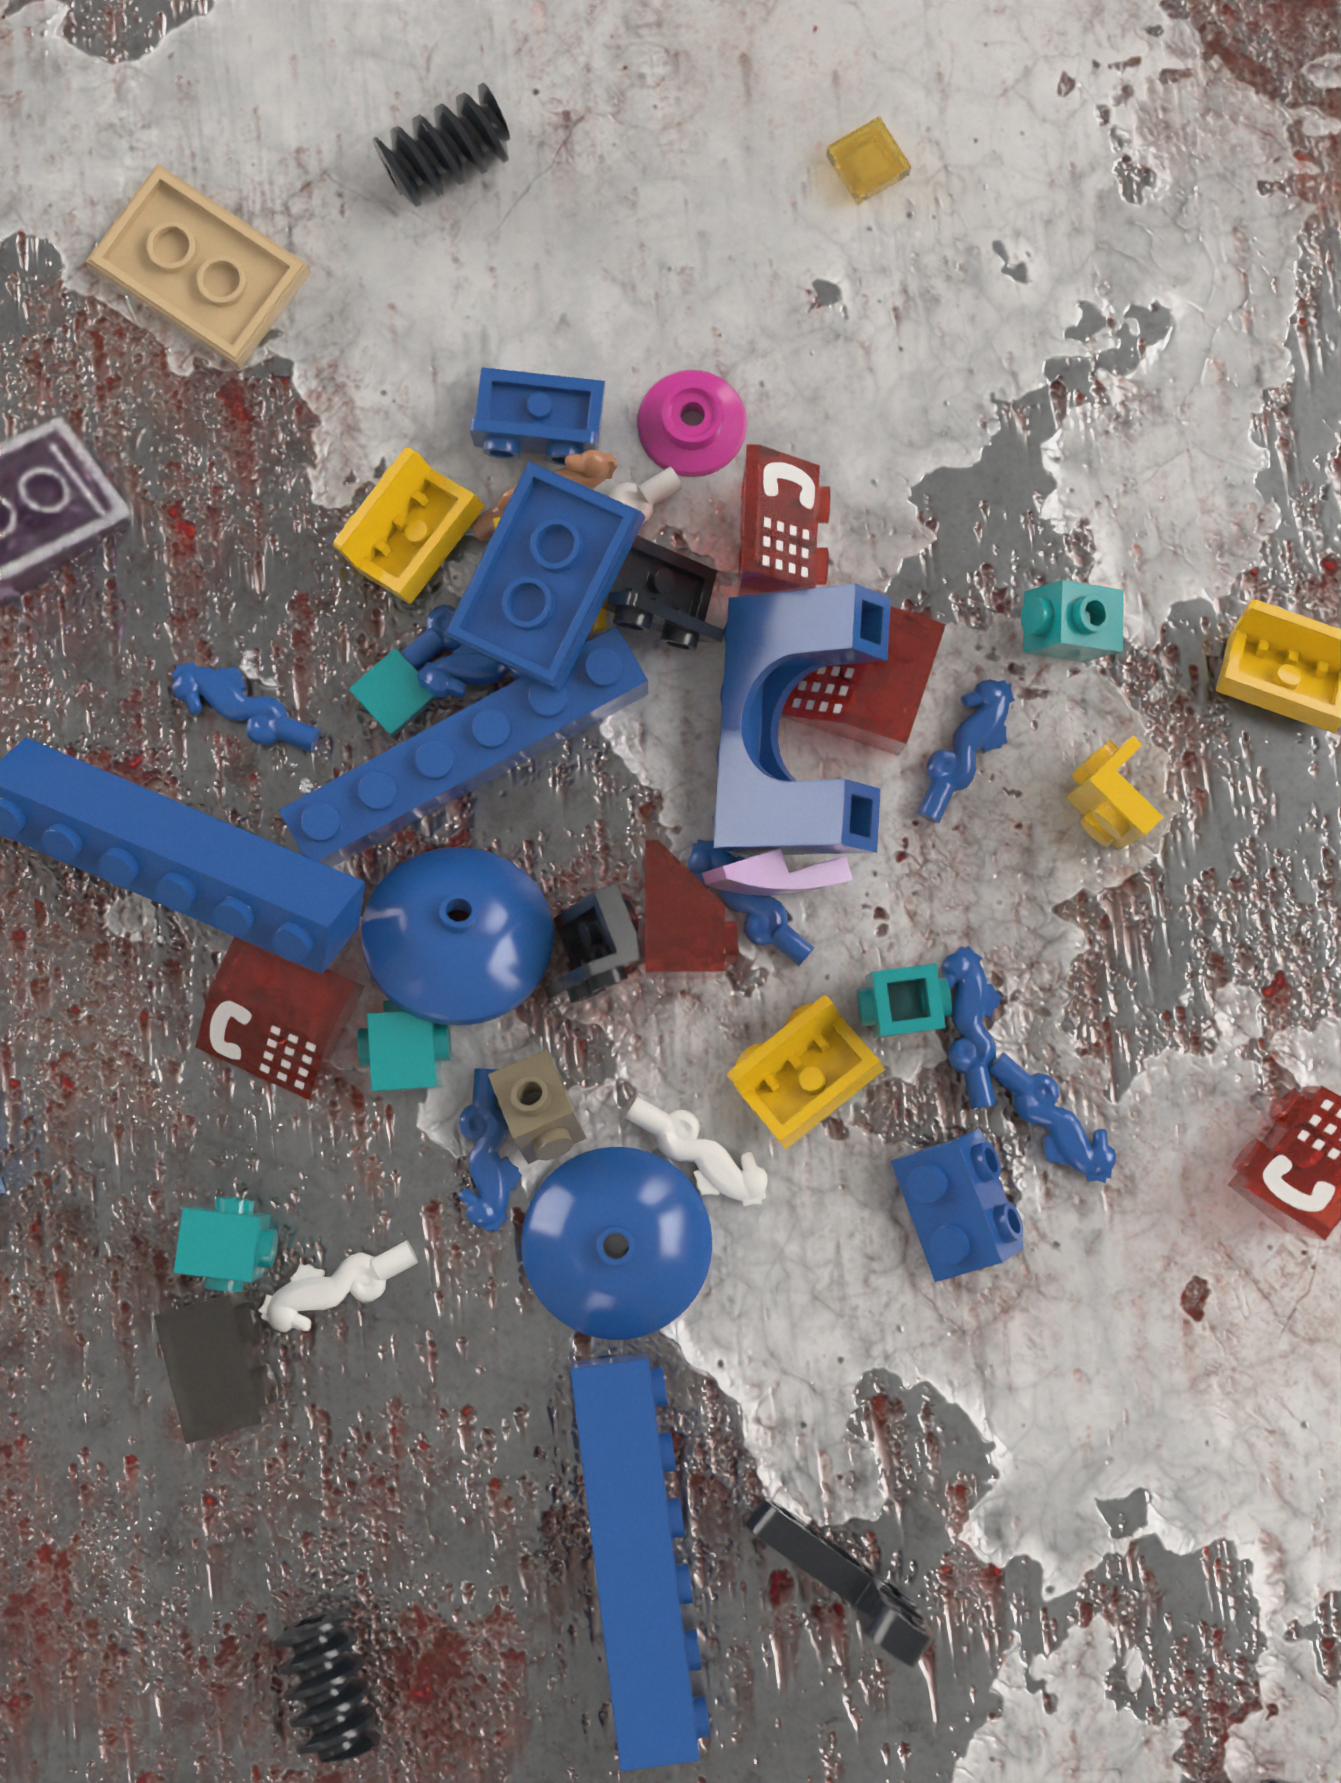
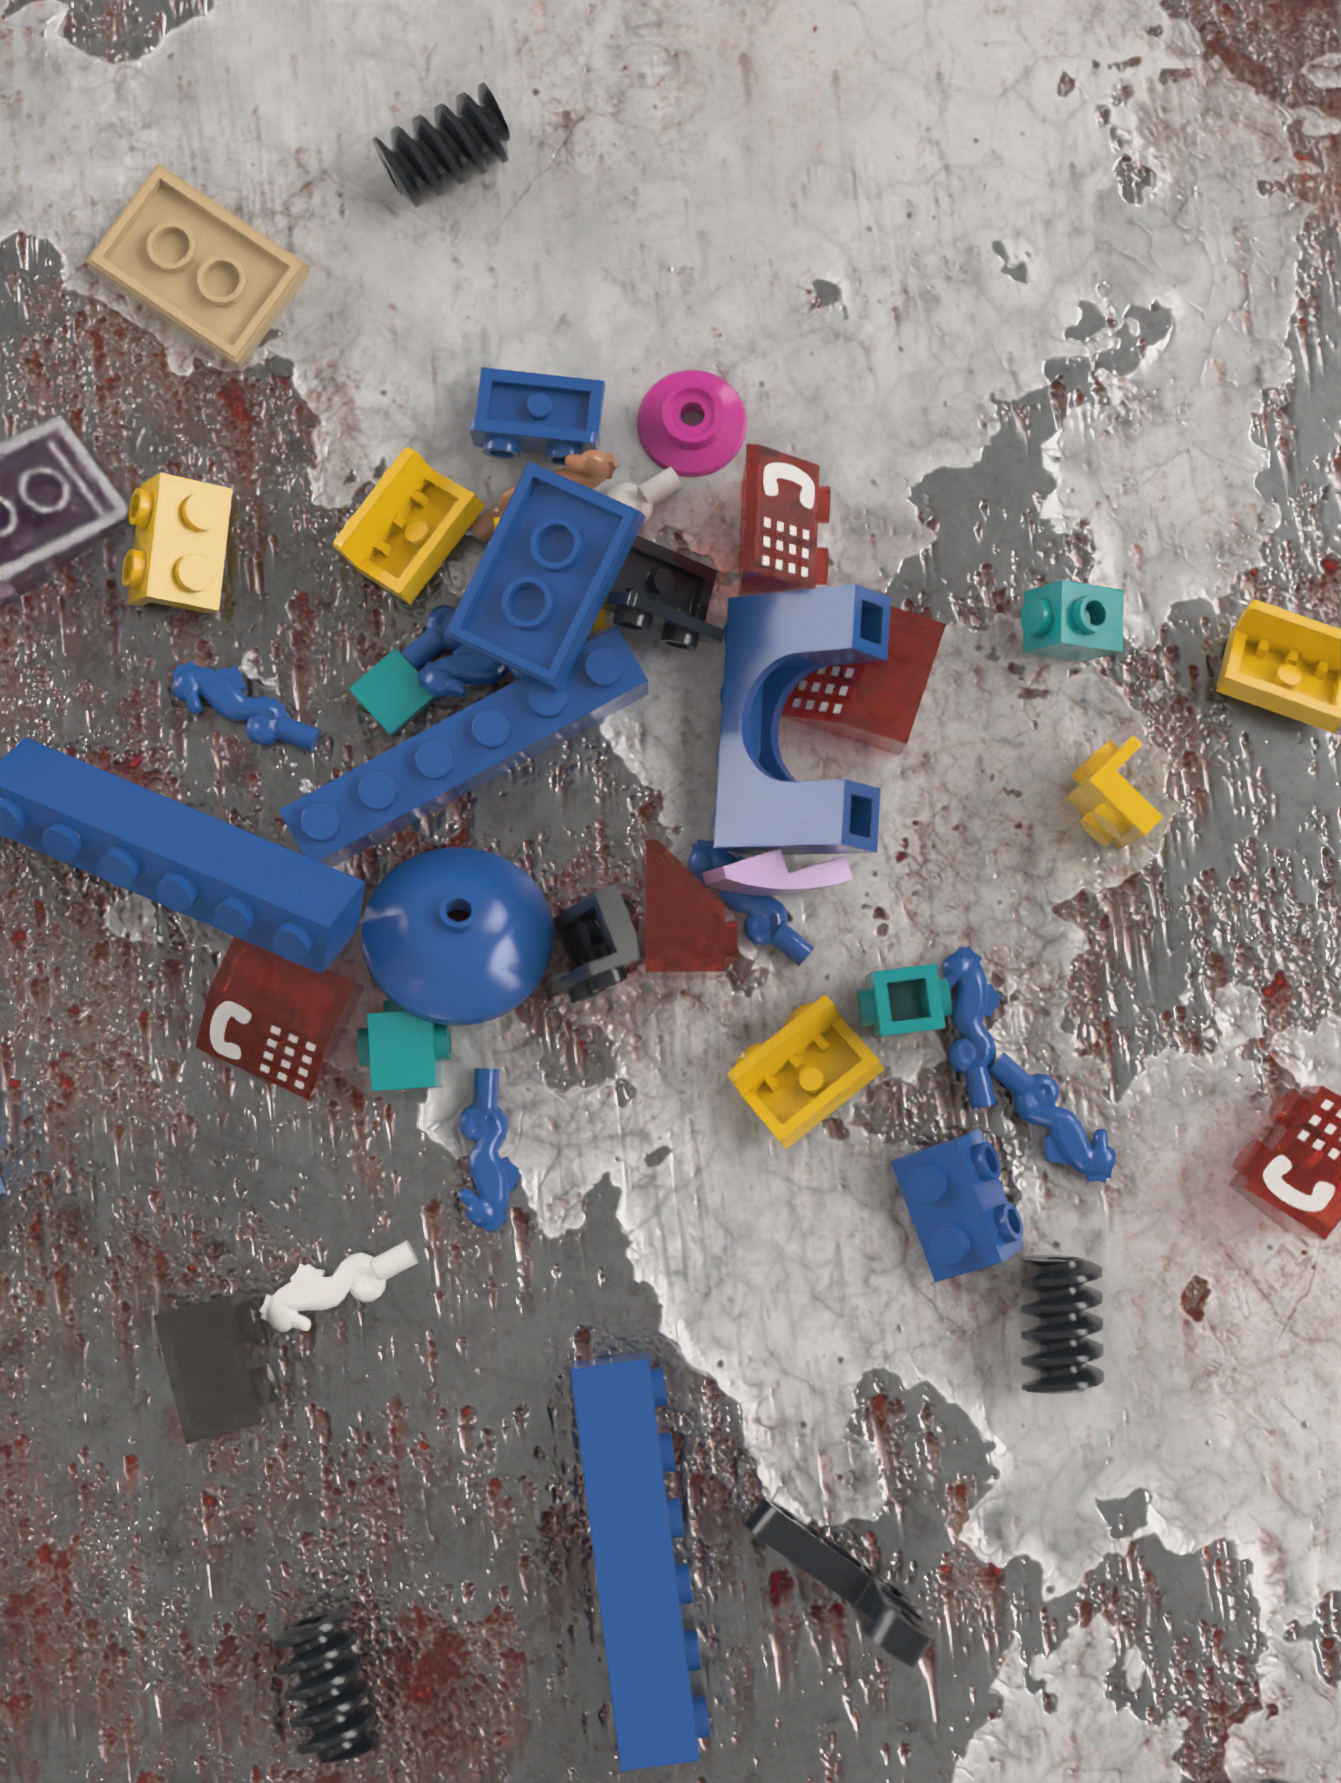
teal brick [173,1196,278,1292] -> none
dark tan brick [488,1049,587,1164] -> none
blue dish [521,1147,712,1340] -> none
white animal [625,1096,768,1206] -> none
clear yellow tile [826,116,912,205] -> none
blue animal [917,679,1015,824] -> none
none -> yellow bracket [122,472,233,614]
none -> black piece [1020,1255,1104,1394]

